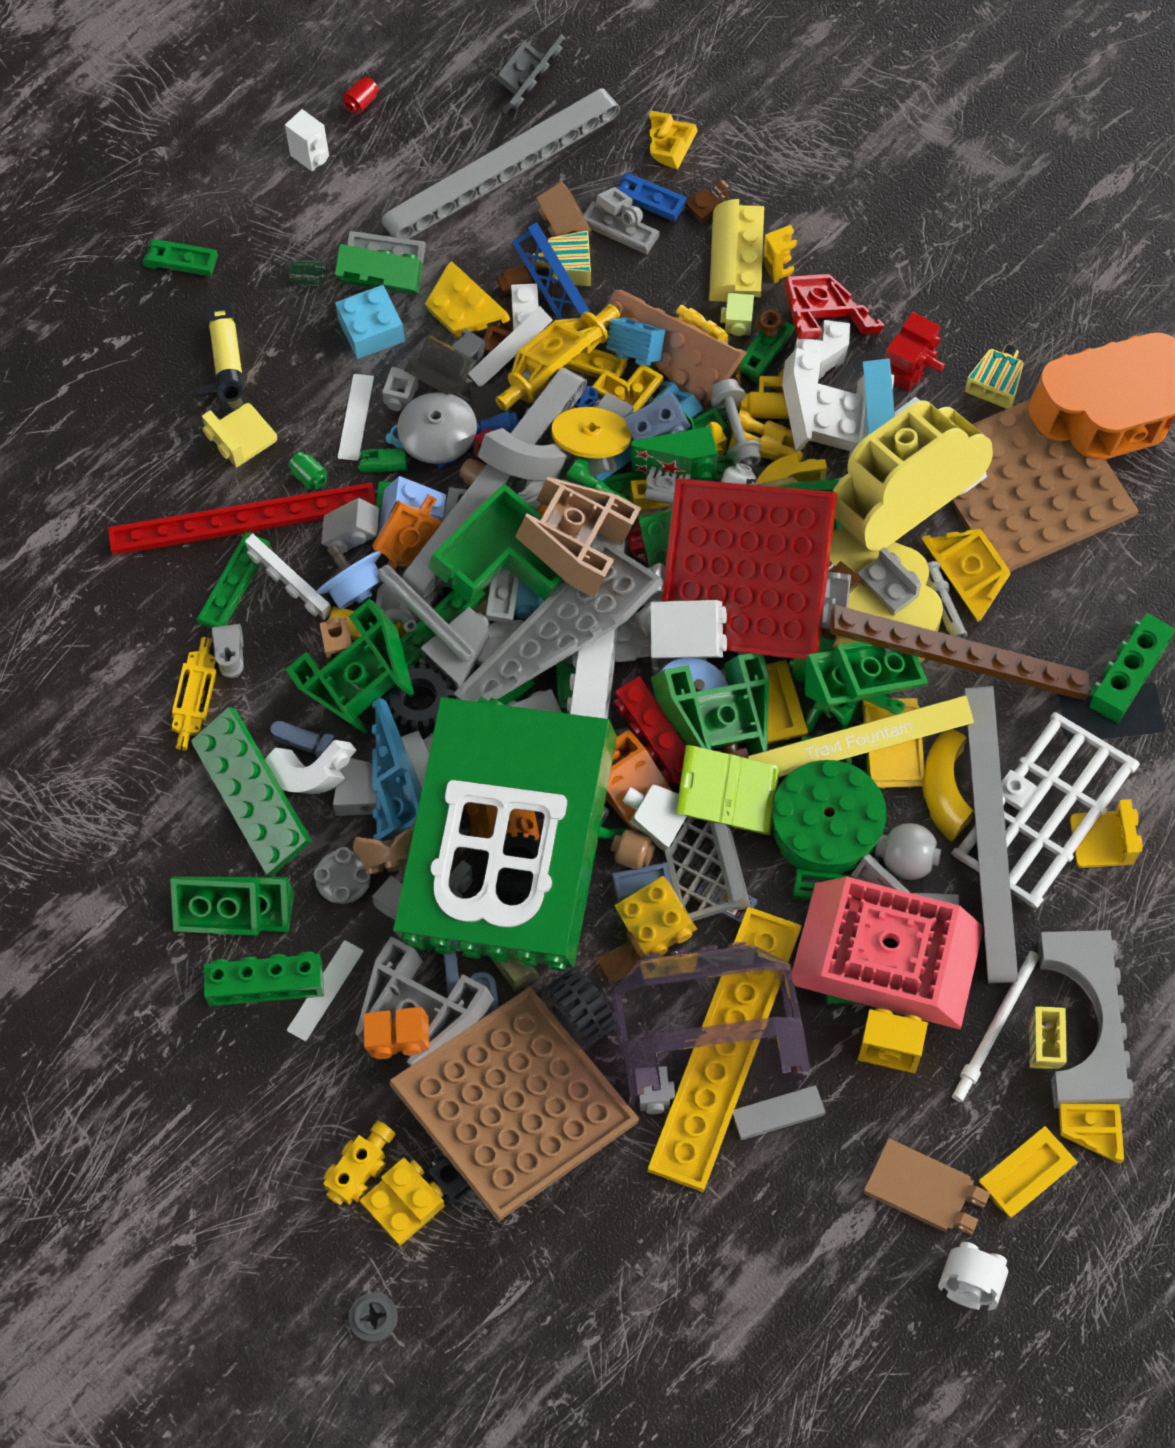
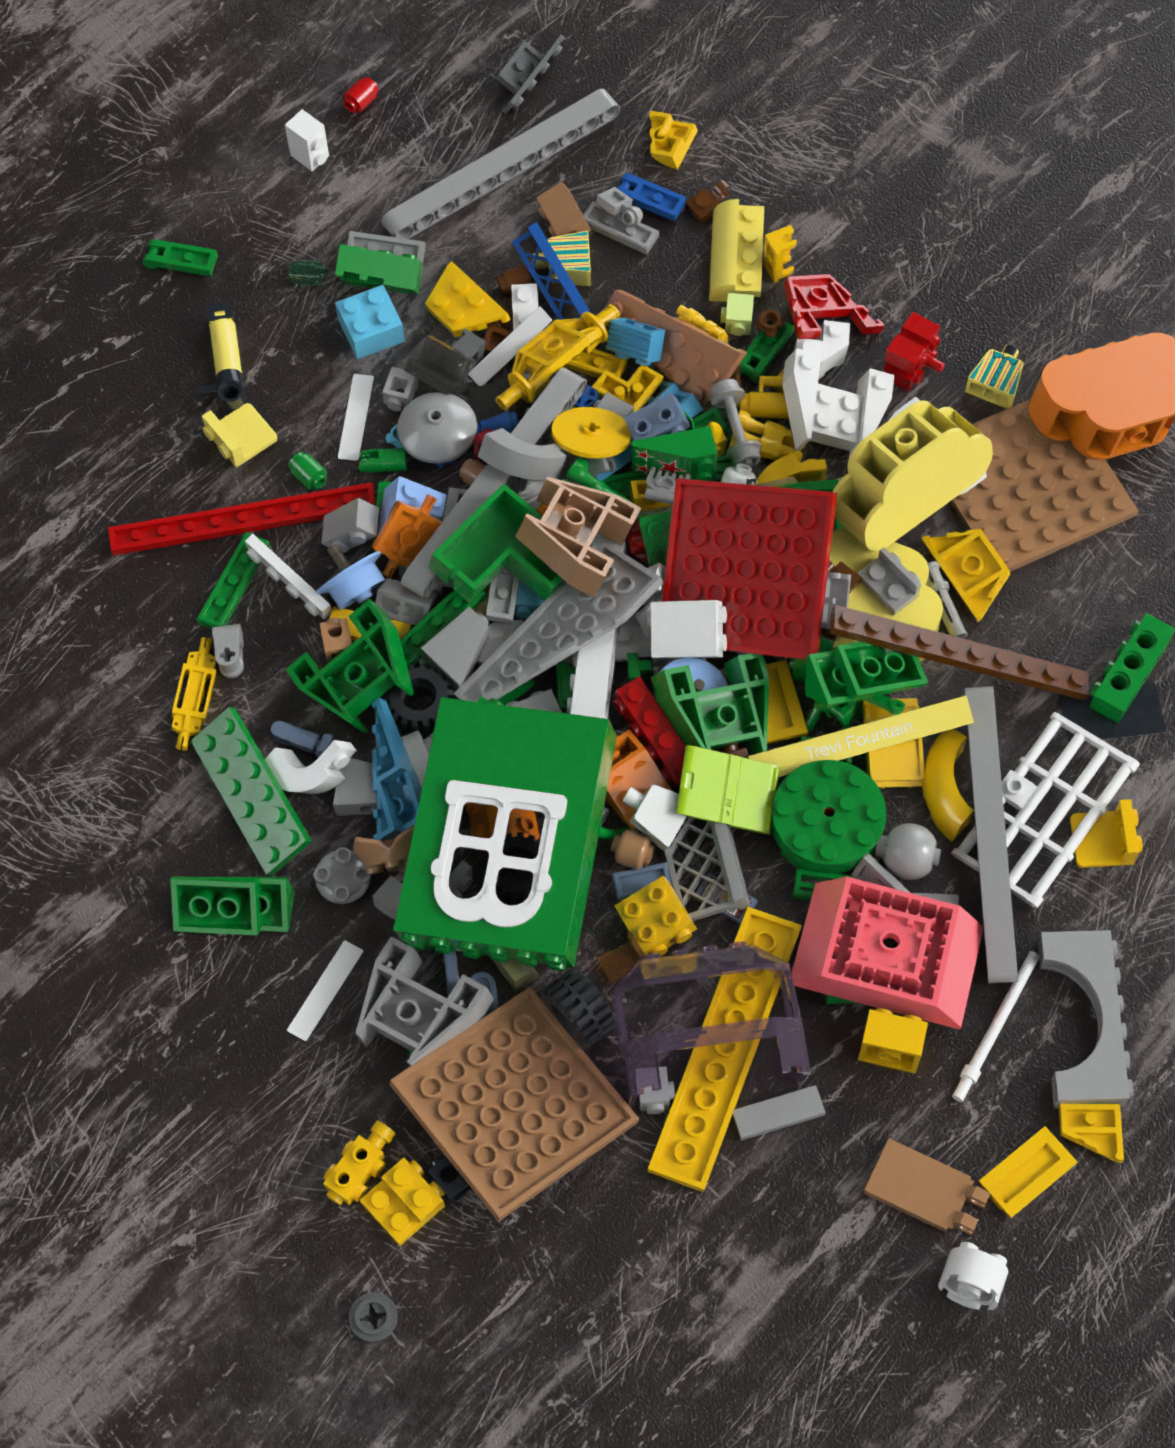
green brick [204,952,324,1007] -> none
orange piece [364,1006,429,1059] -> none
light grey axle [377,565,475,662] -> none
light grey arm [385,608,417,632] -> none
medium azure tile [863,359,895,435] -> none
light yellow torso [1029,1007,1066,1069] -> none
none -> green tile [626,653,653,683]

